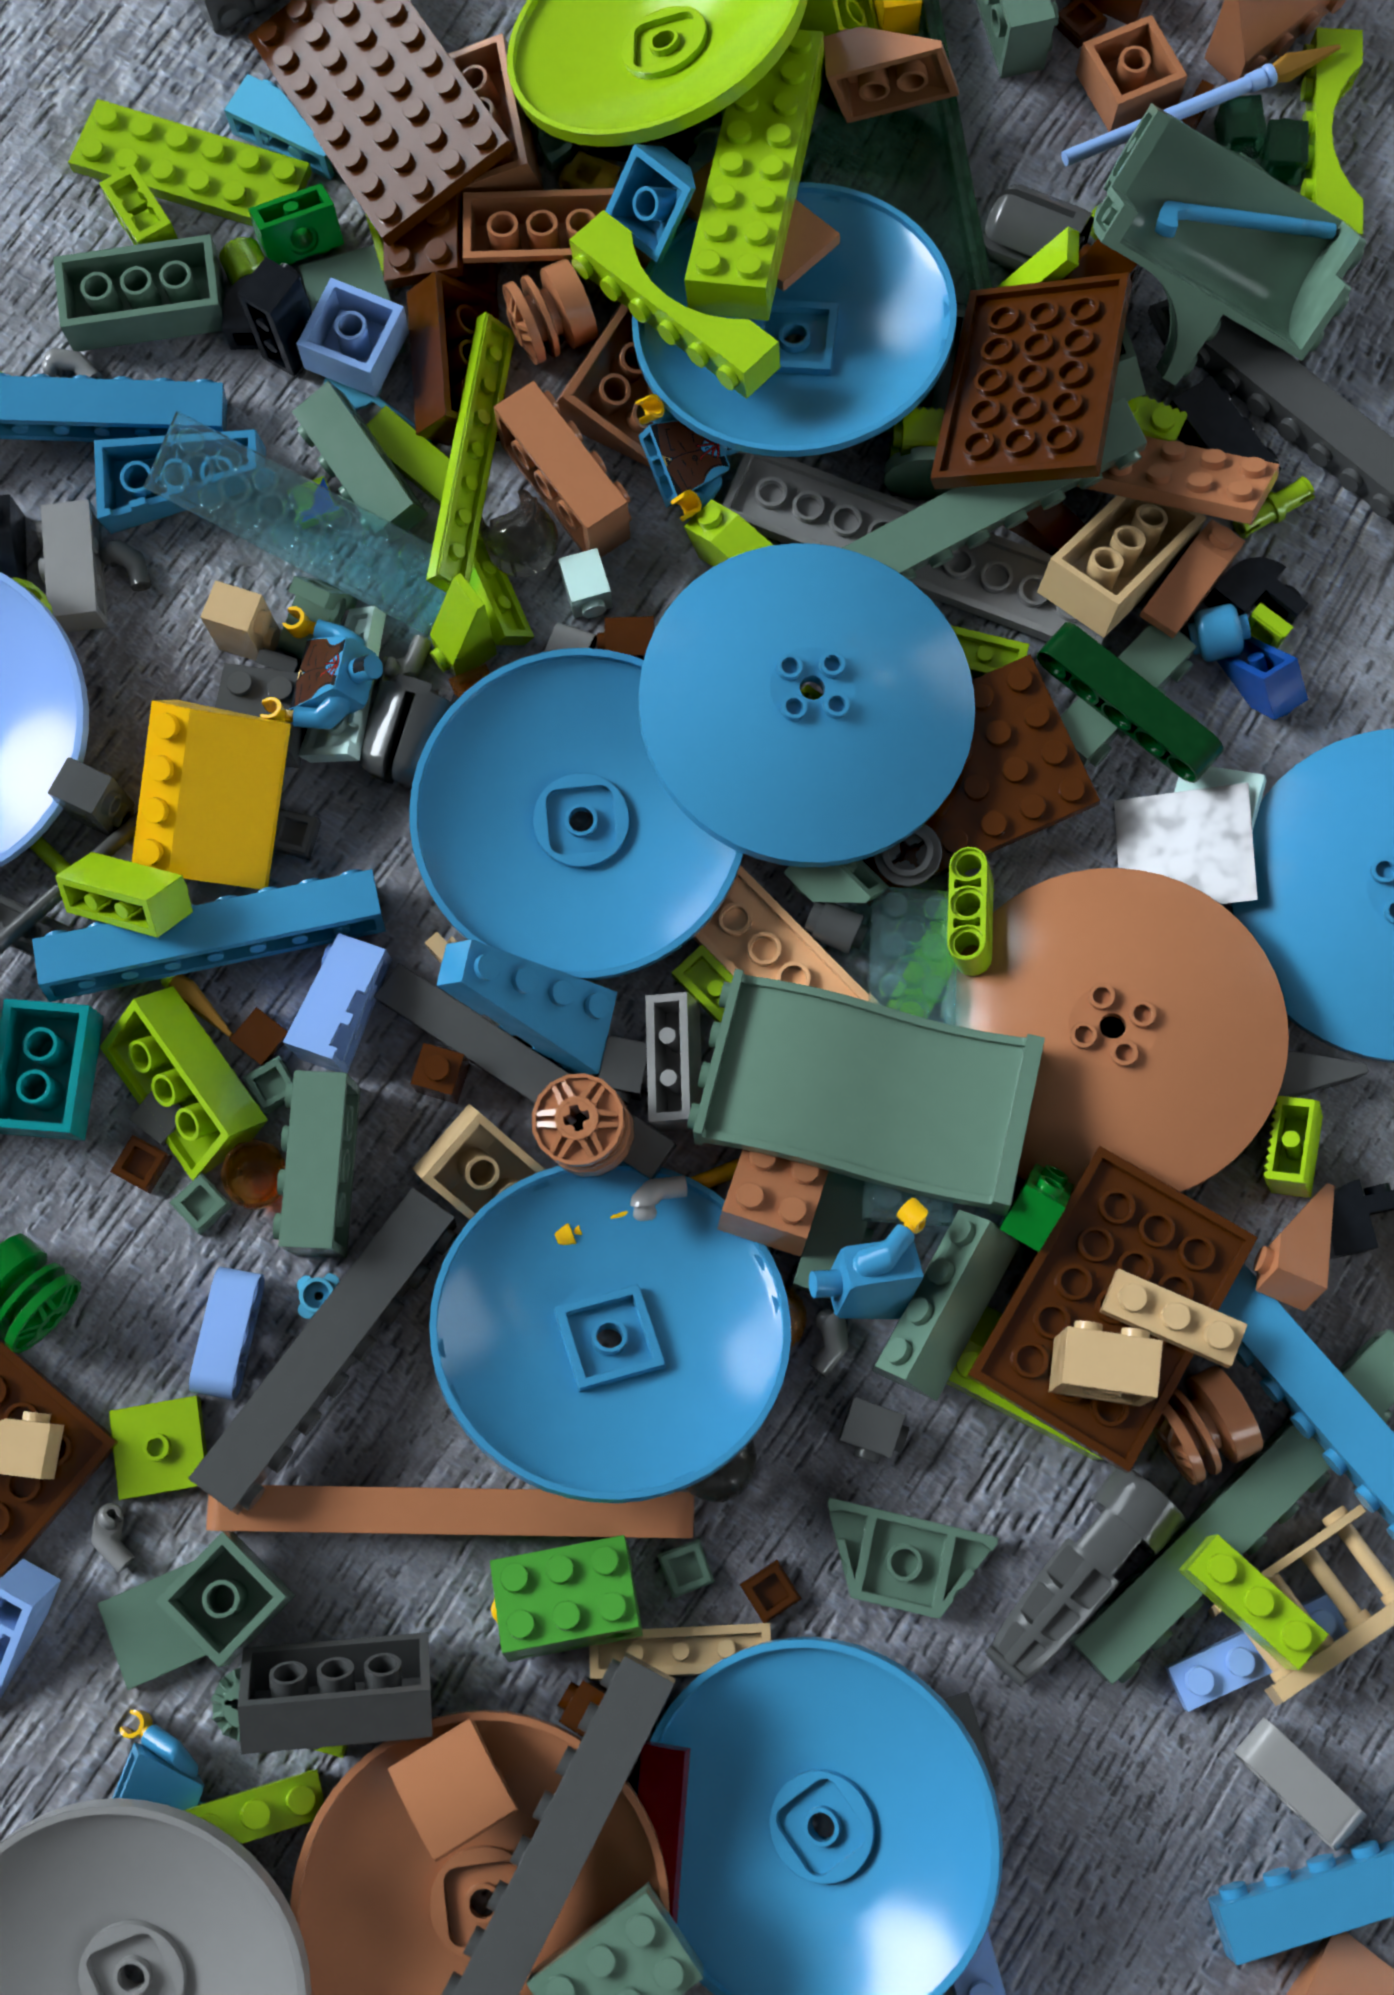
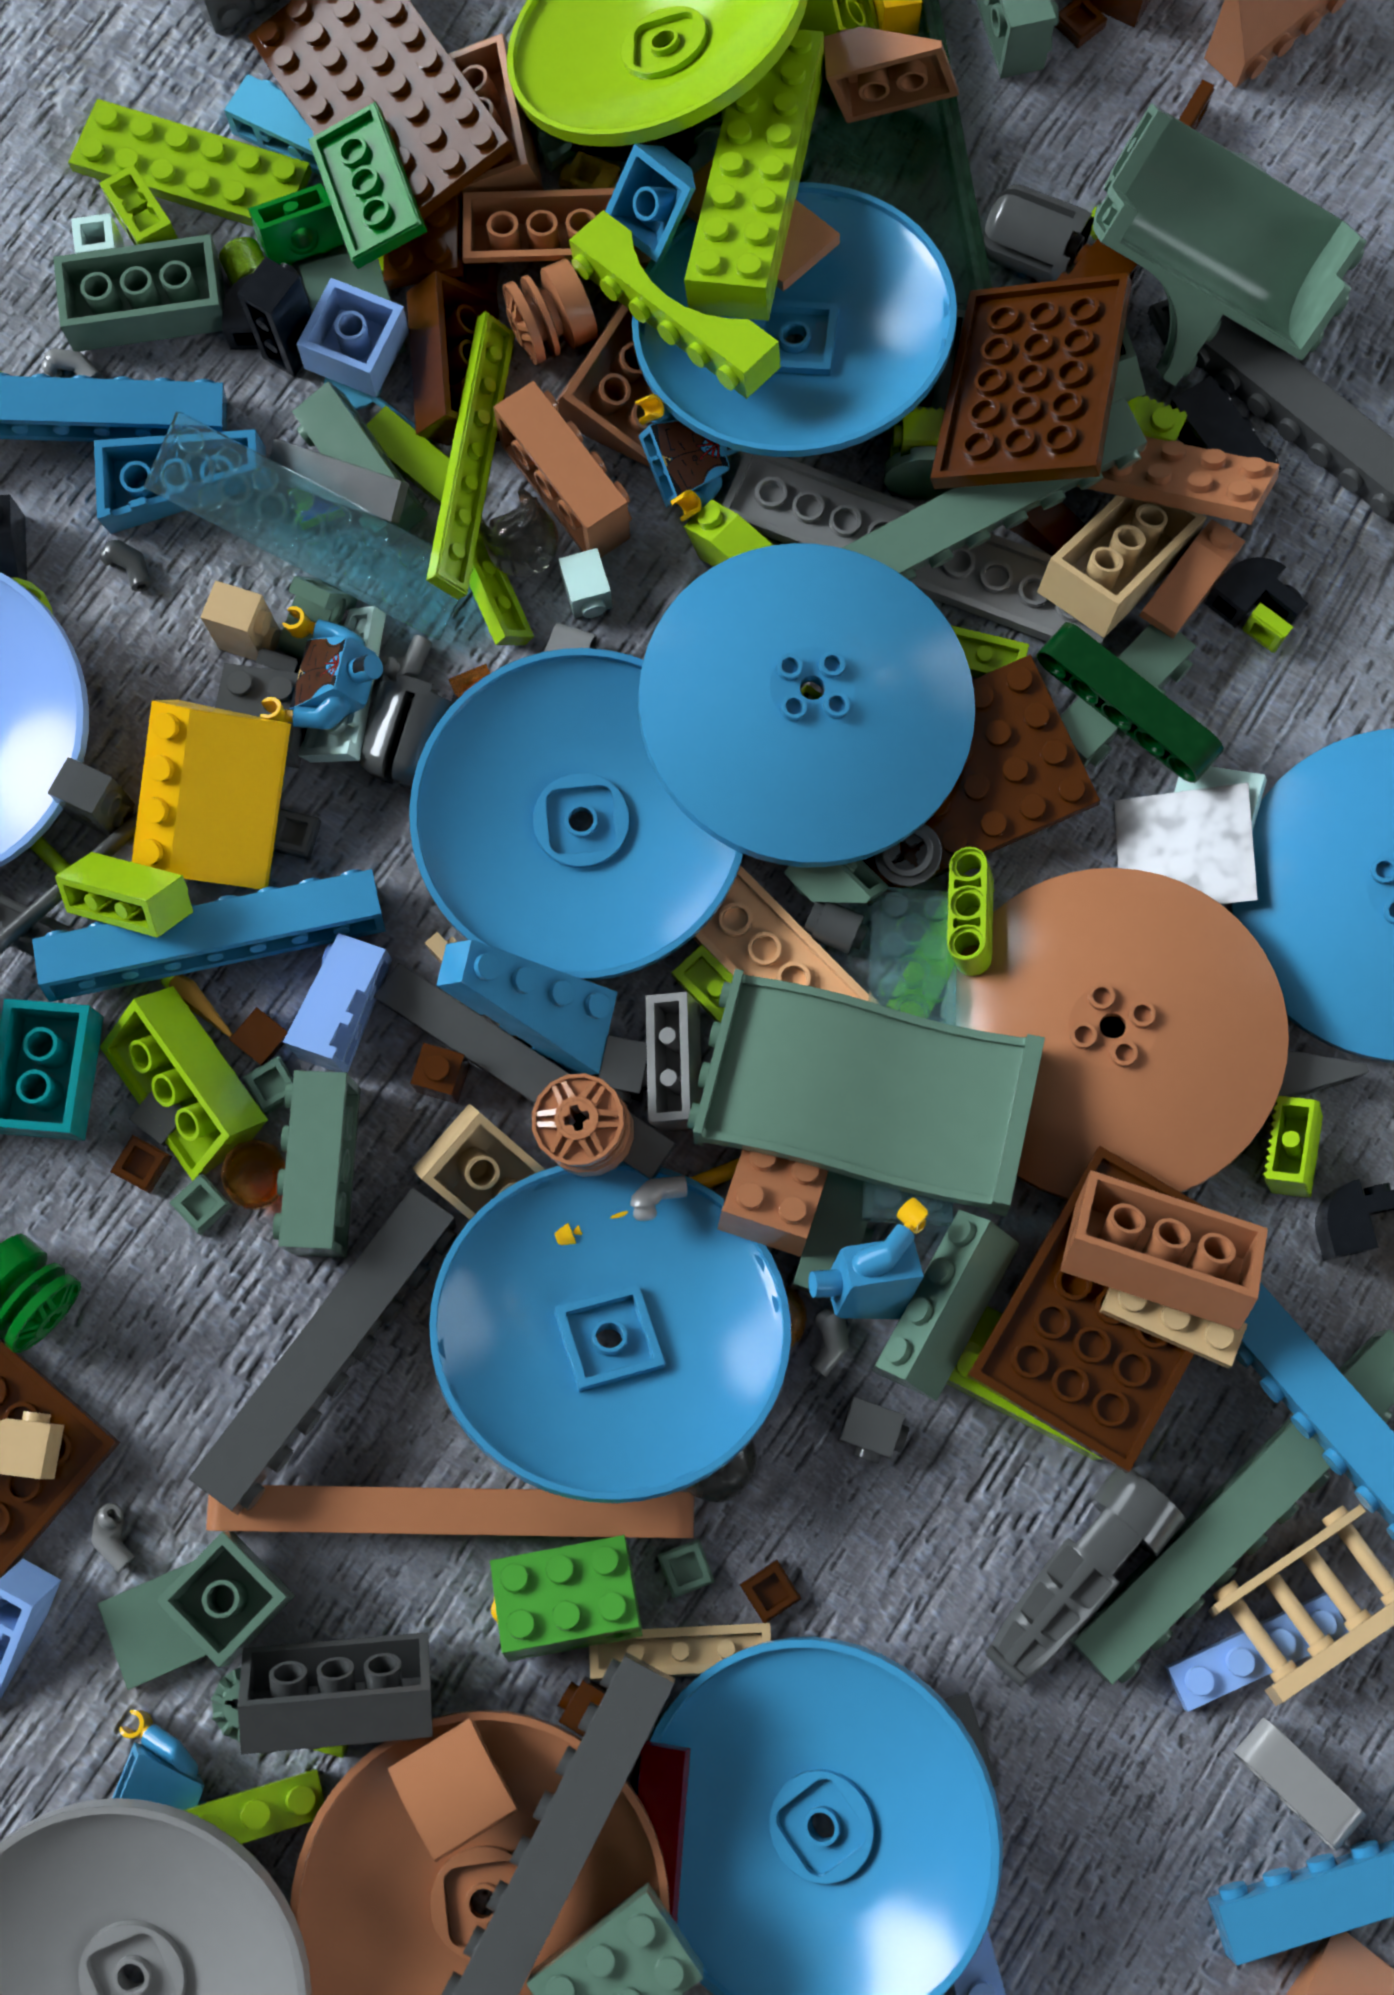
light grey brick [36,499,108,633] -> none
lime plate [109,1395,207,1500] -> none
light blue beam [189,1266,265,1401] -> none
medium azure plate [297,1273,340,1319] -> none
lime slope [430,573,497,681] -> none
reddish brown brick [597,616,655,660] -> none
sand green wing [827,1497,999,1619] -> none
lime tile [997,226,1080,287] -> none
green brick [1000,1163,1074,1252] -> none
tan brick [1049,1321,1163,1407] -> none
light blue piece [1061,44,1341,166] -> none
nougat brick [1075,15,1188,132] -> none
nougat wheel [1153,1365,1263,1485] -> none
dark azure piece [1155,201,1337,240] -> none
lime brick [1178,1534,1329,1670] -> none
dark azure head [1188,604,1251,662] -> none
clear green brick [1214,94,1268,159] -> none
blue slope [1217,636,1308,720] -> none
lime pin [1232,476,1315,539] -> none
nougat slope [1253,1183,1335,1311] -> none
clear green brick [1260,118,1309,186] -> none
lime arch [1300,27,1363,236] -> none
none -> light aqua brick [71,213,124,254]
none -> dark grey tile [265,438,409,523]
none -> tile [308,101,427,269]
none -> nougat brick [1060,1170,1268,1330]

